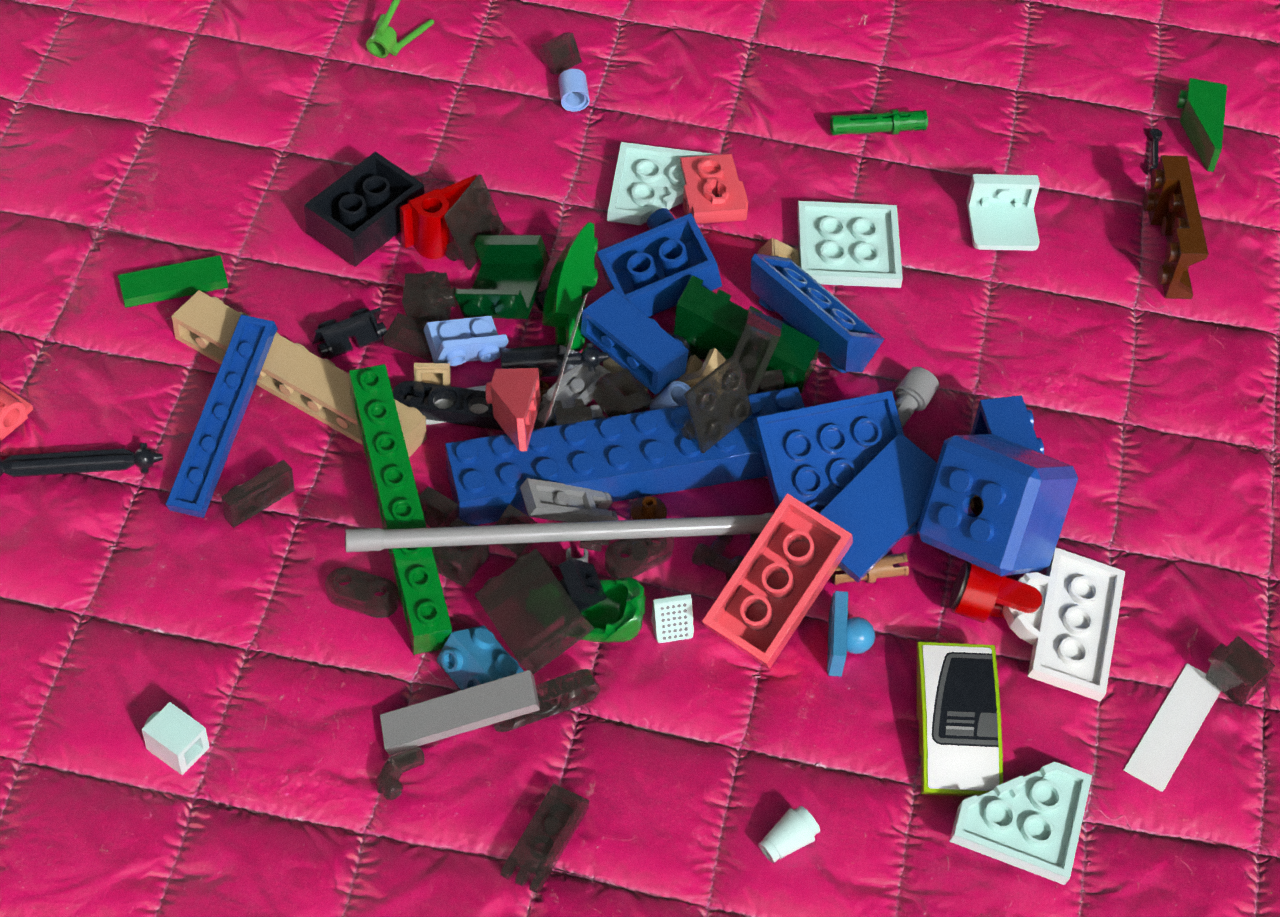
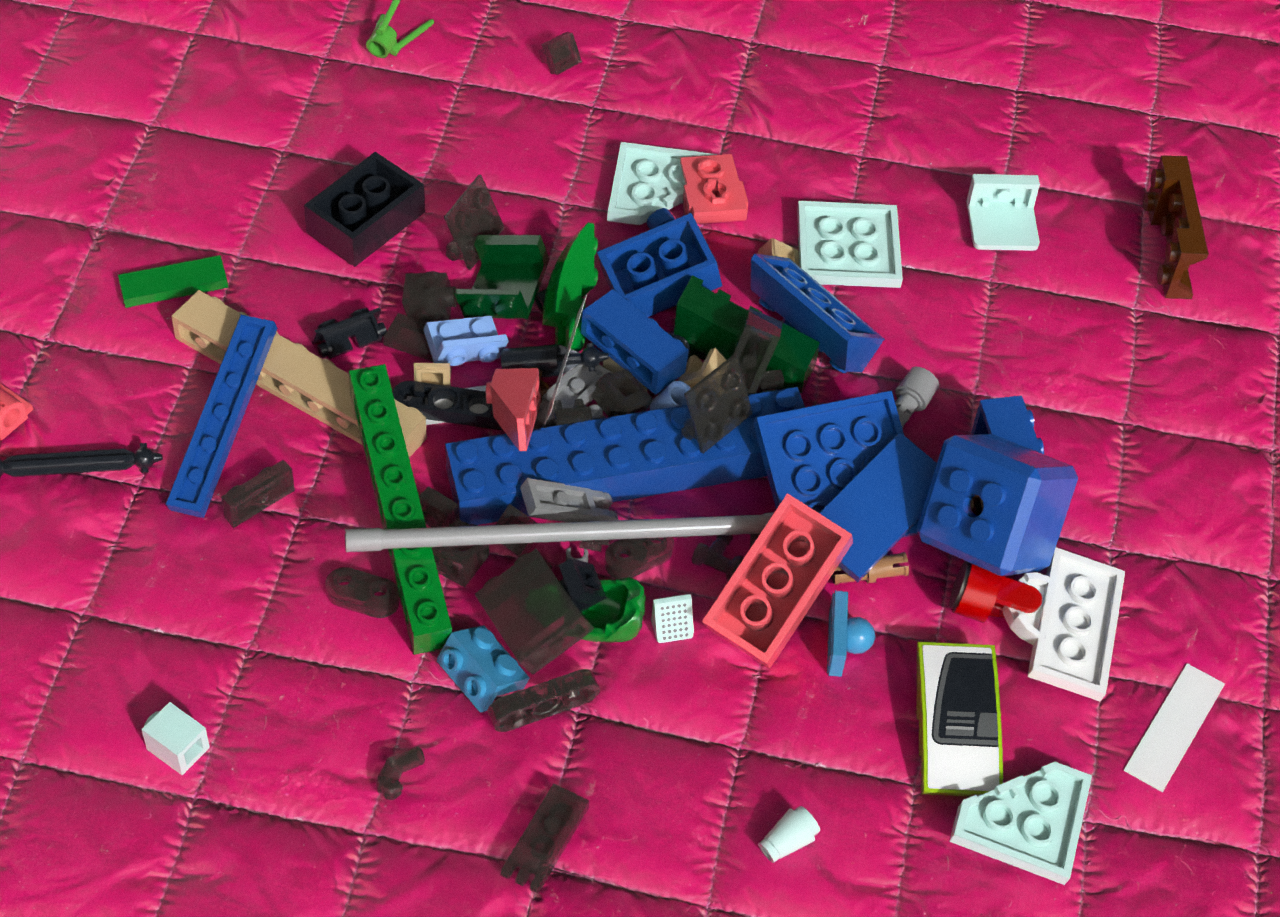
light grey tile [380,670,540,755] -> none
red piece [400,174,480,259] -> none
light blue beam [558,69,590,112] -> none
reddish brown tile [630,496,667,520] -> none
green pin [830,109,928,136] -> none
black hinge [1148,129,1162,175] -> none
green slope [1176,78,1227,172] -> none
clear smoke brick [1205,636,1275,707] -> none

